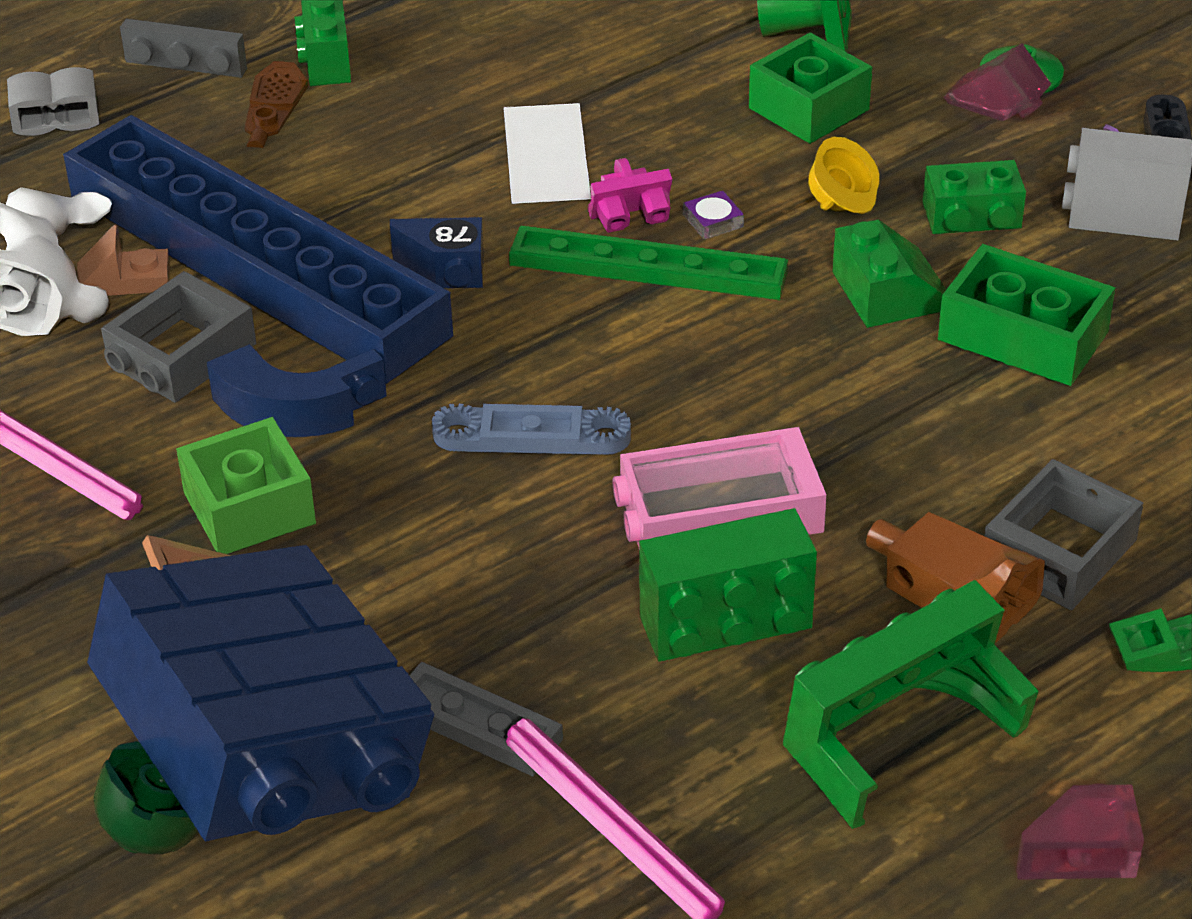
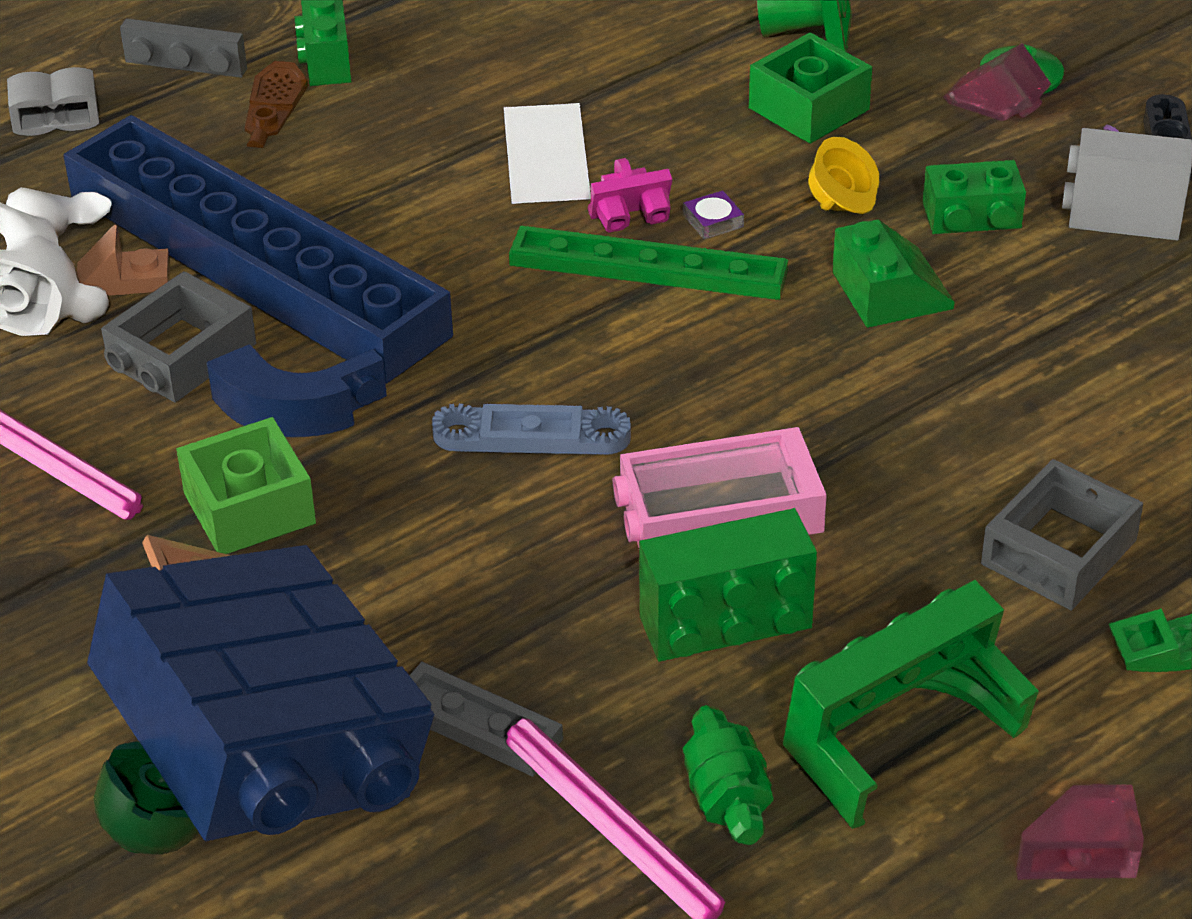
dark blue slope [390,217,484,288] -> none
dark orange piece [866,512,1045,644] -> none
green brick [938,243,1116,386] -> none
none -> green piece [682,705,774,845]

